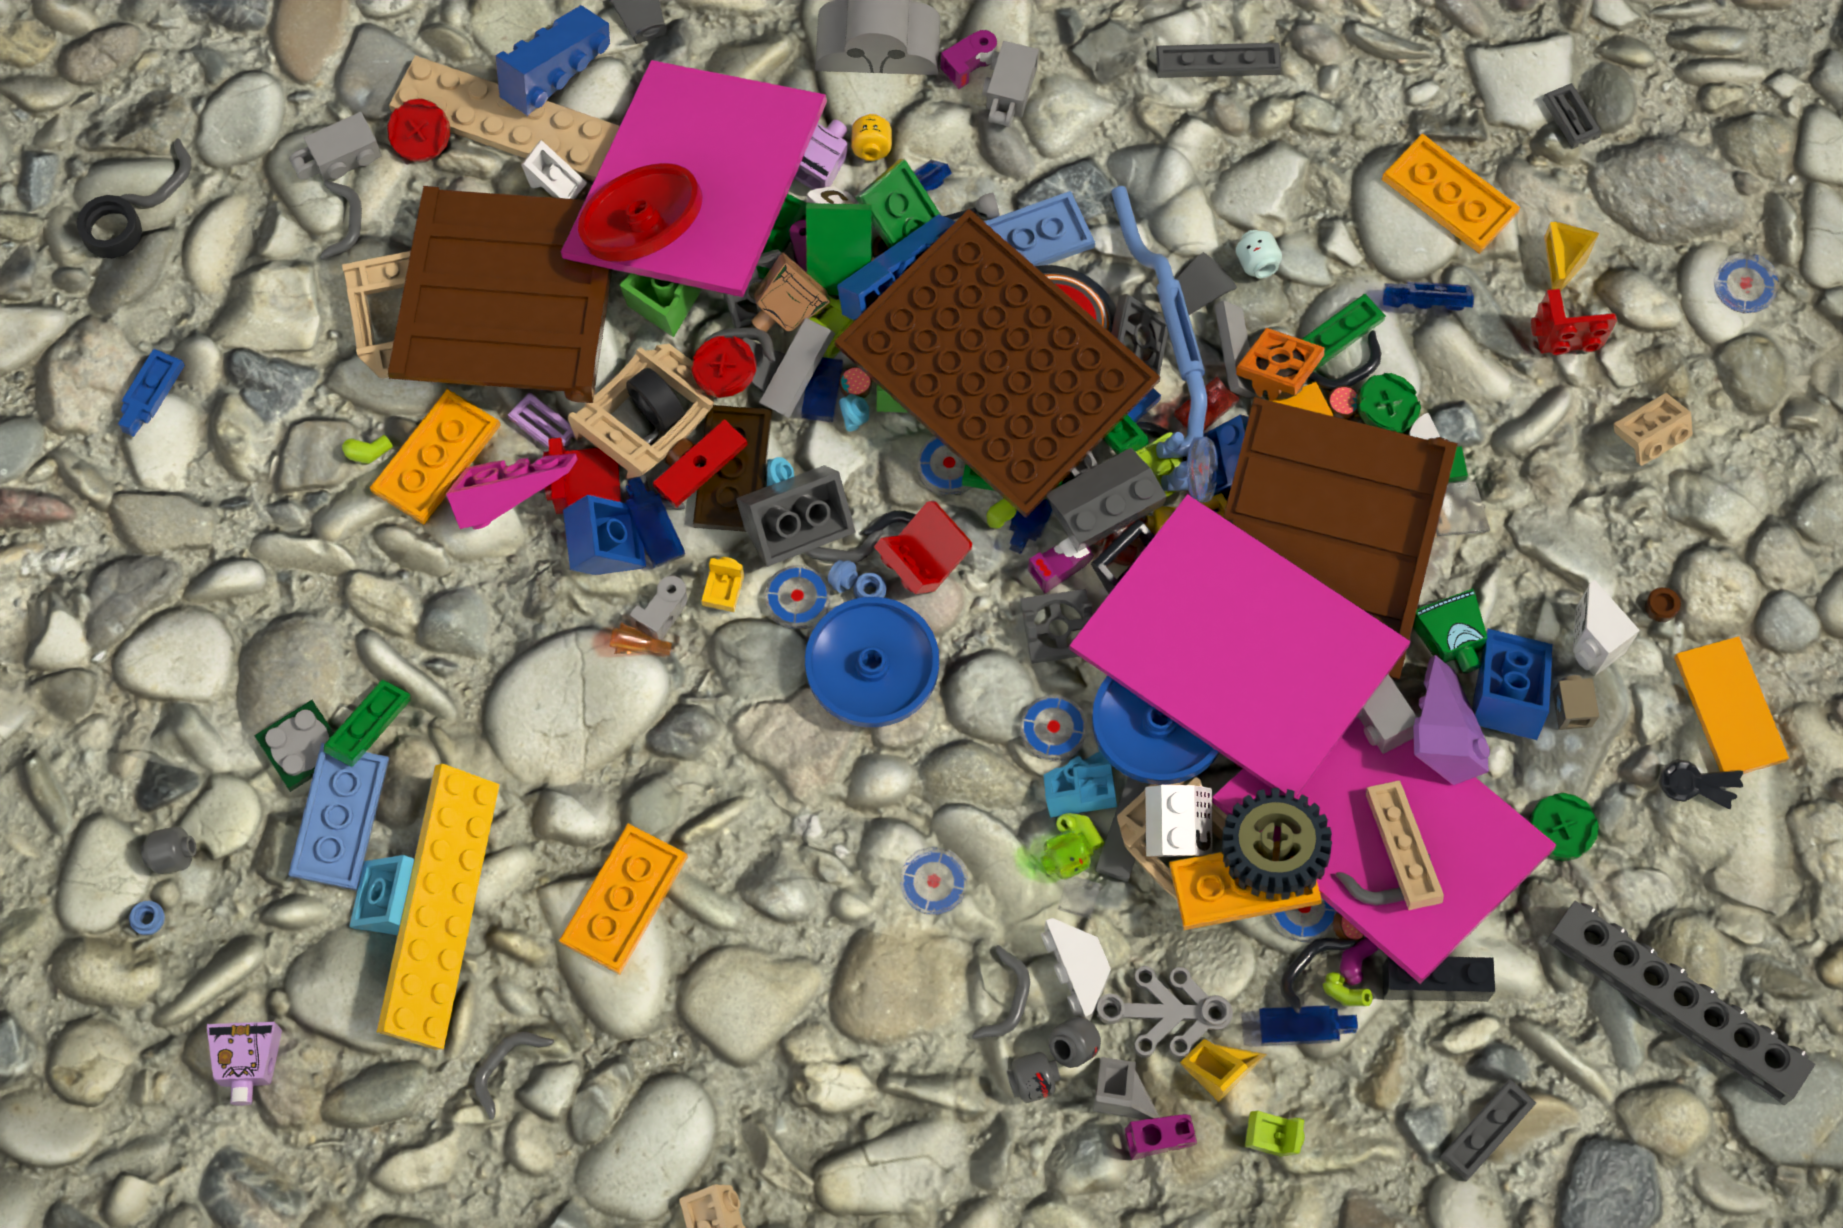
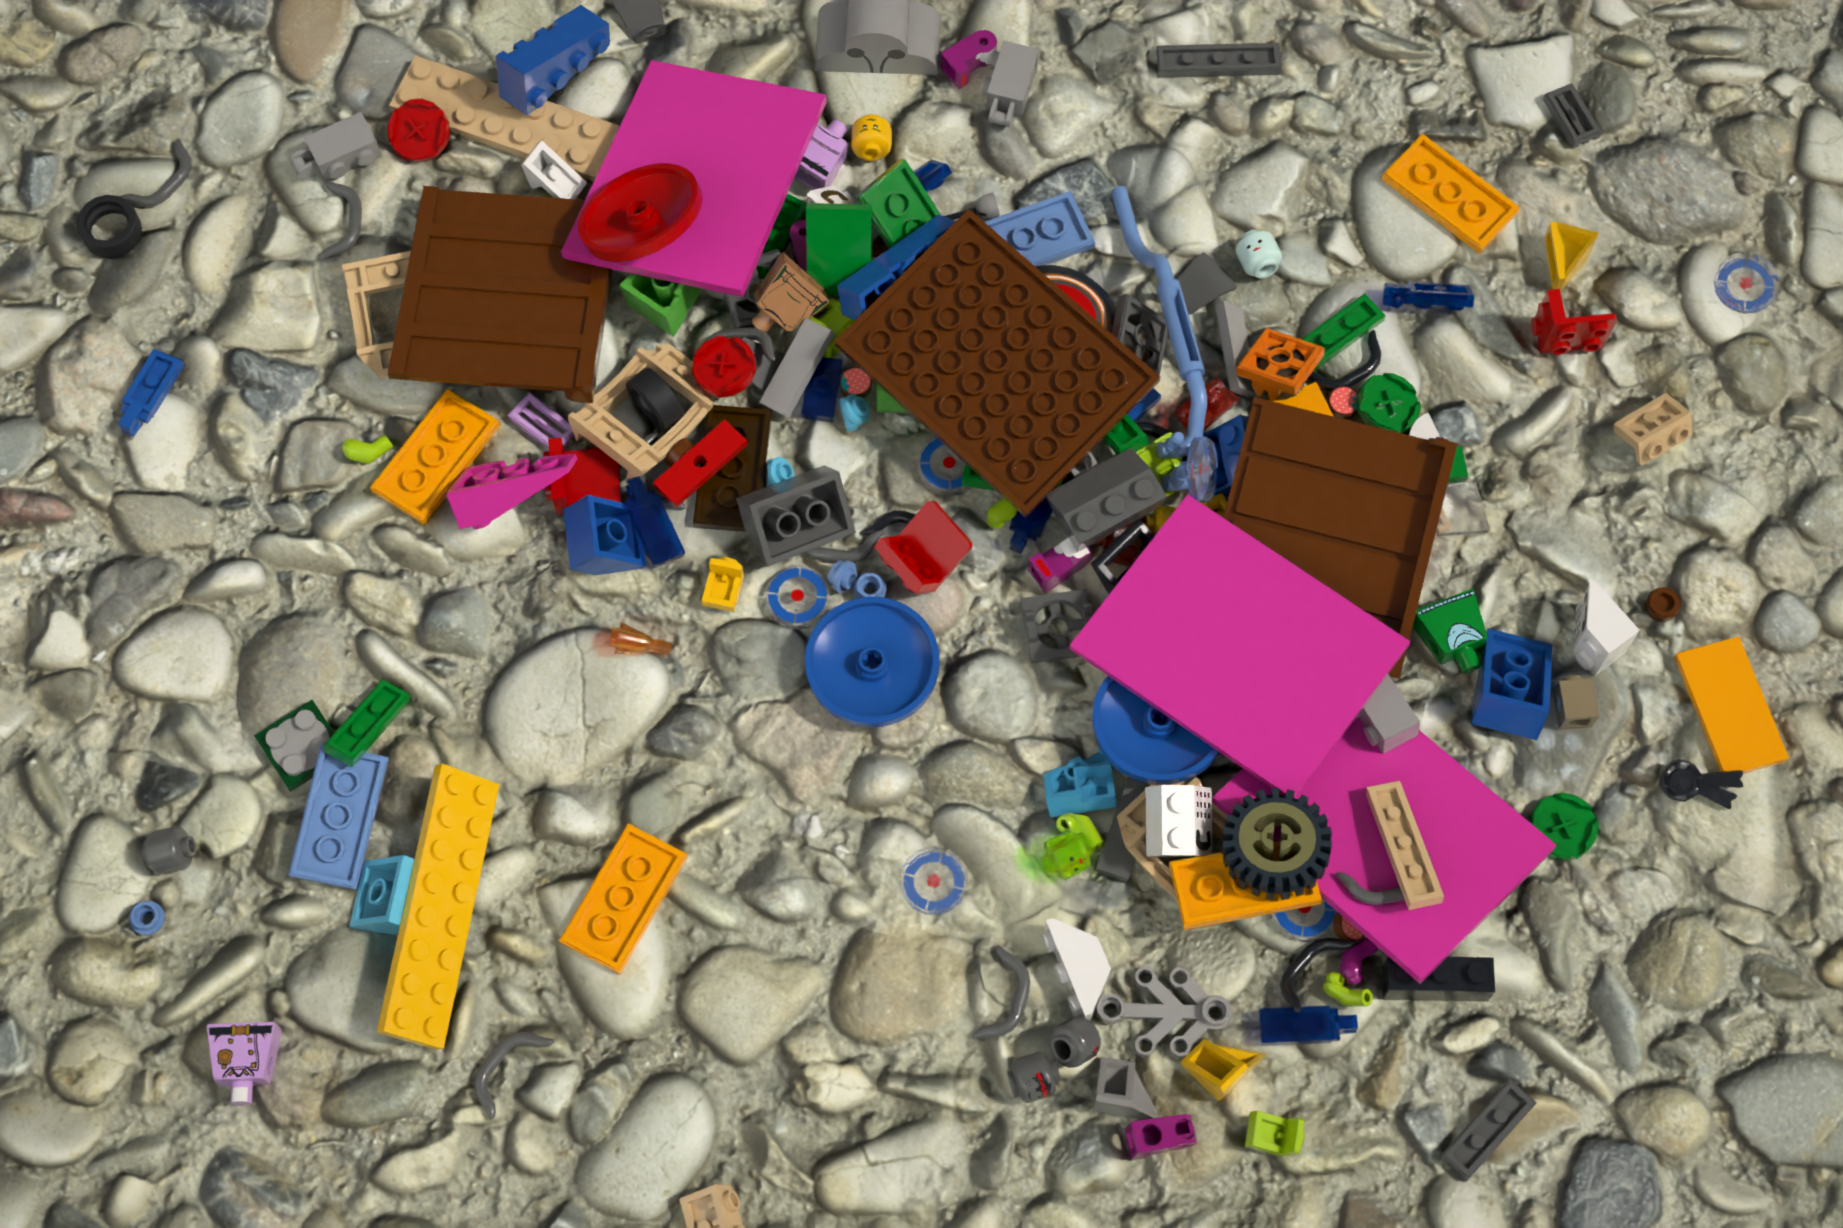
light grey leg [629,576,687,643] -> none
tile [1020,695,1087,762] -> none
medium lavender wedge [1413,655,1490,785] -> none
dark grey brick [1546,901,1816,1105] -> none

